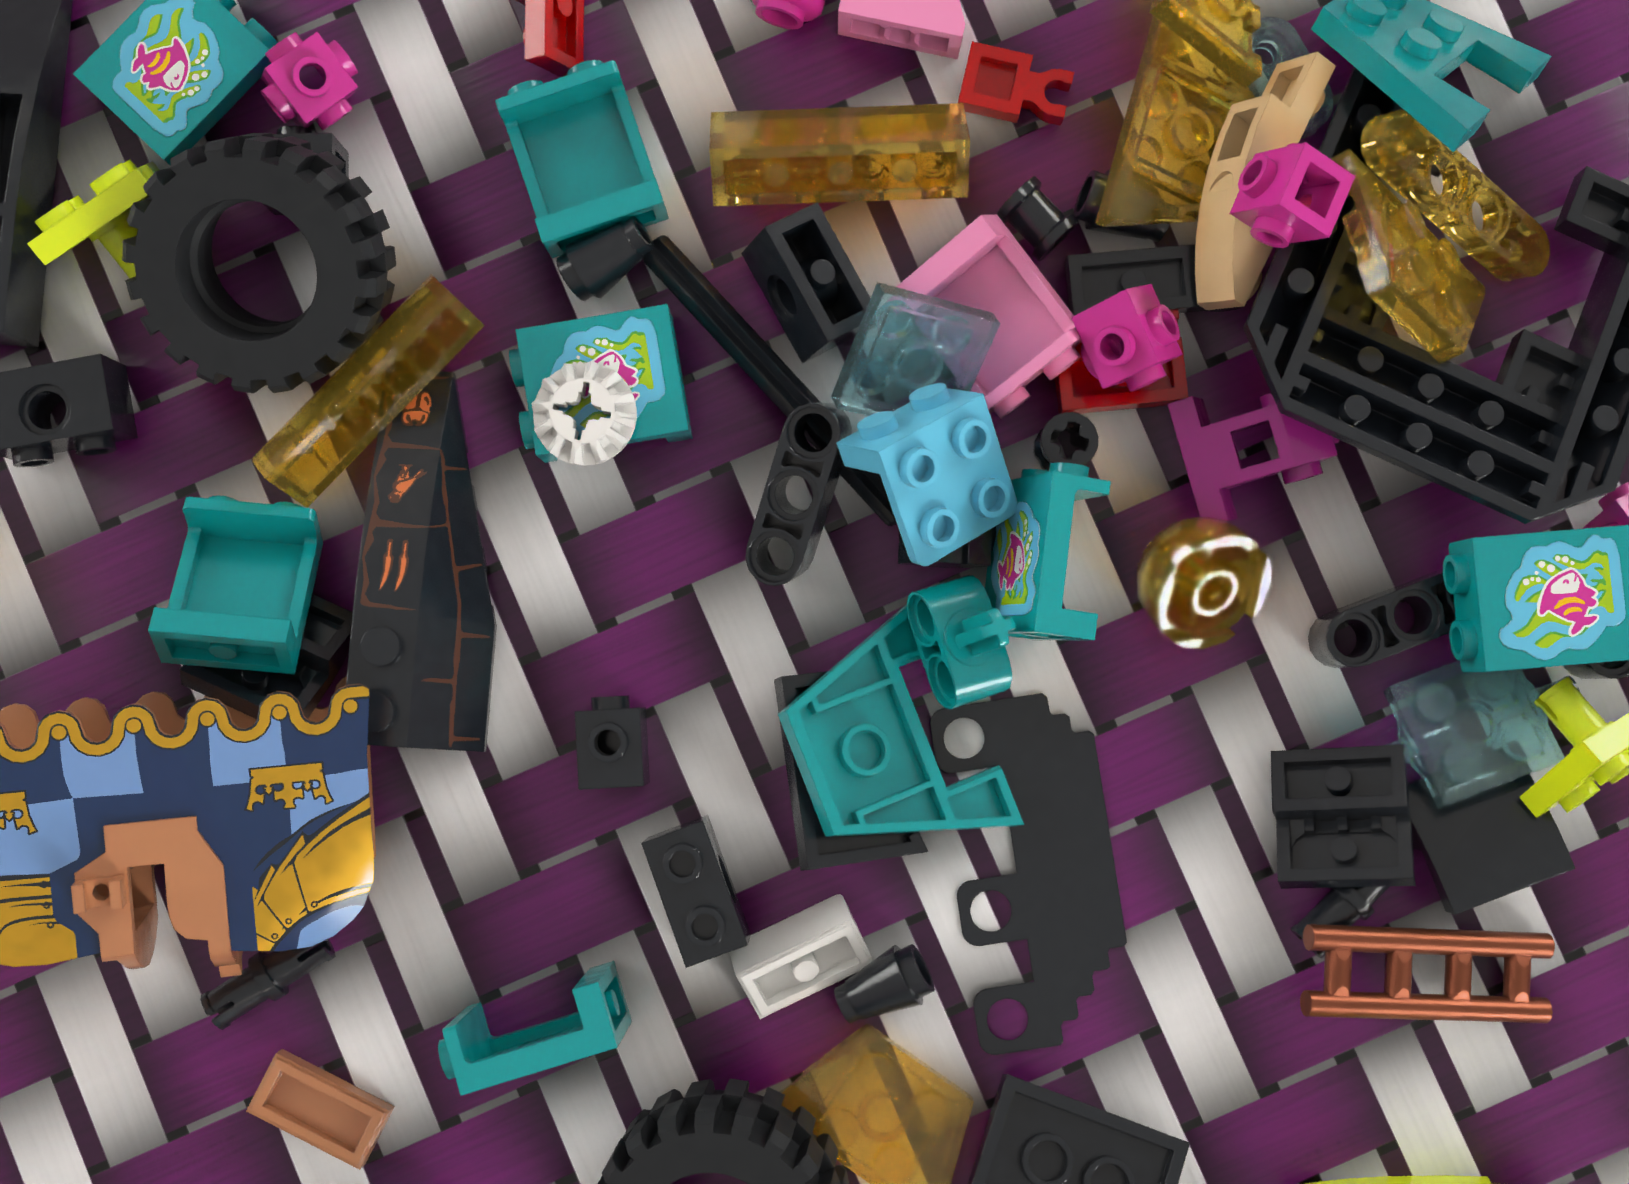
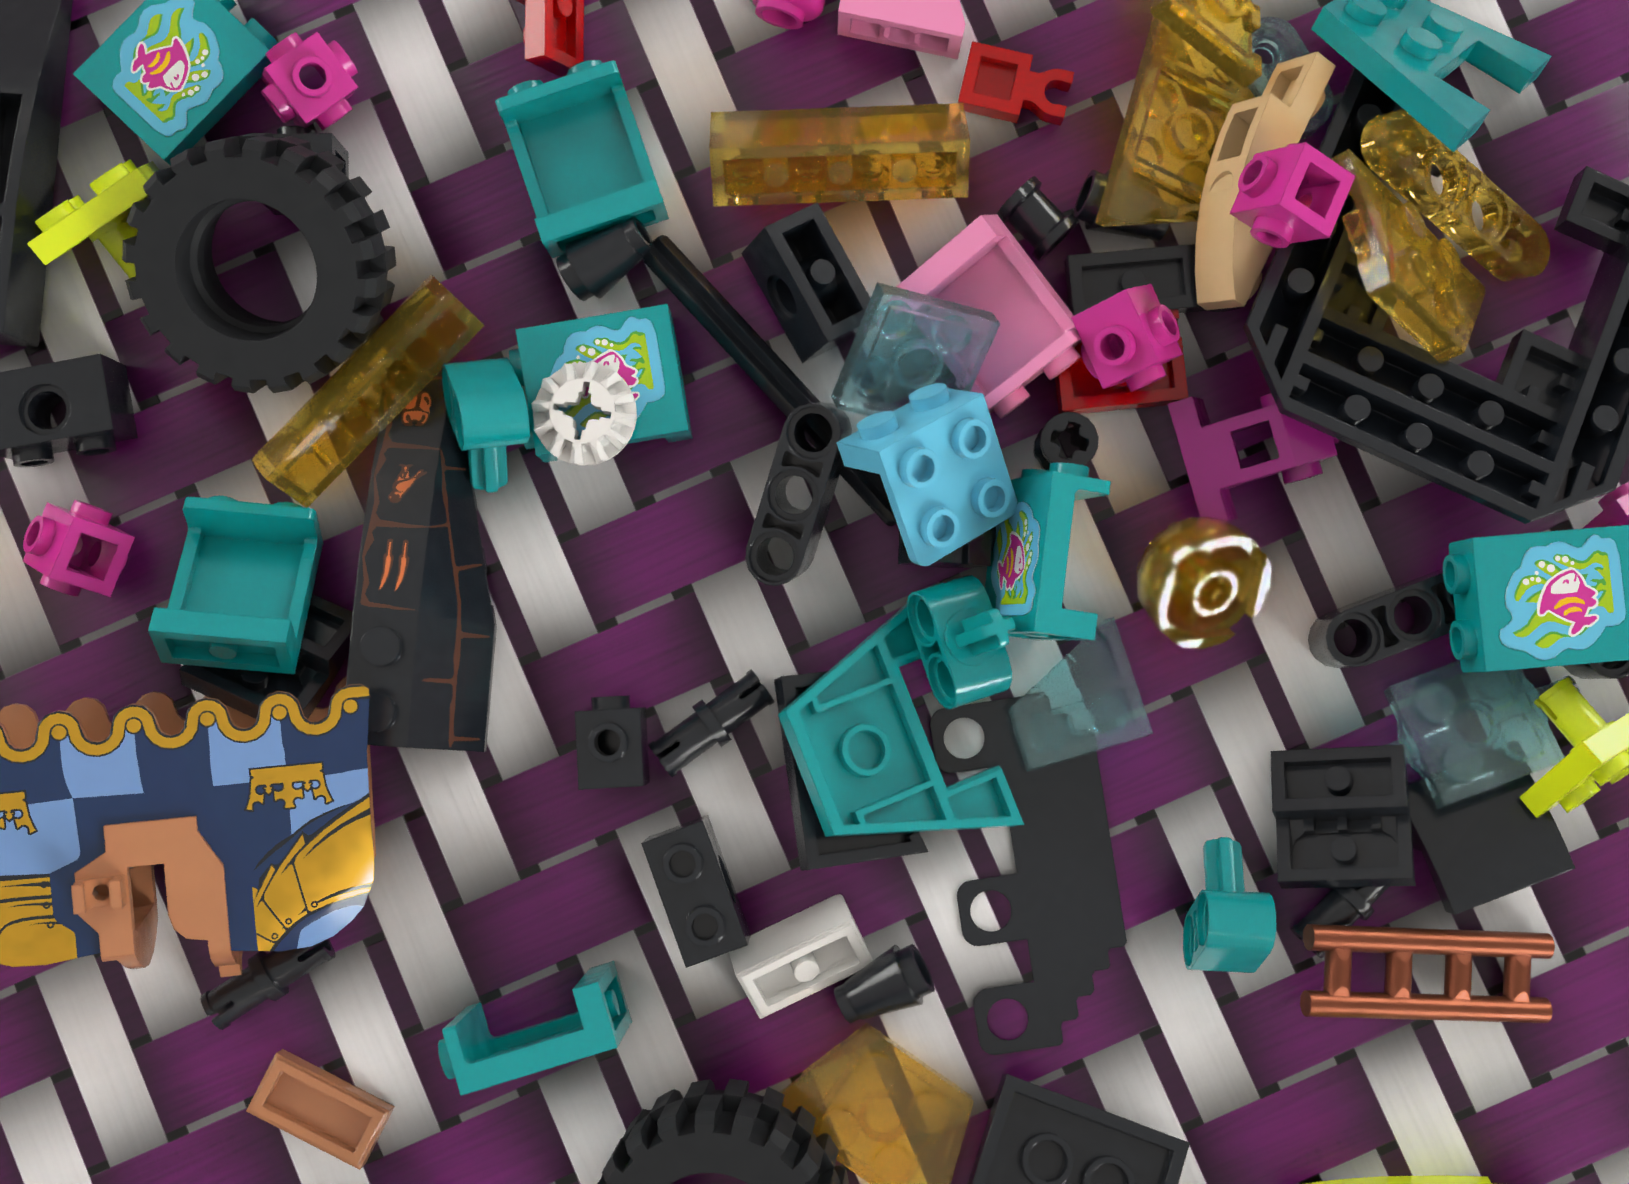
none -> dark pink brick [23,499,135,597]
none -> teal beam [442,357,530,493]
none -> black pin [648,669,775,777]
none -> clear light blue wing [1008,617,1153,772]
none -> teal beam [1183,837,1276,973]

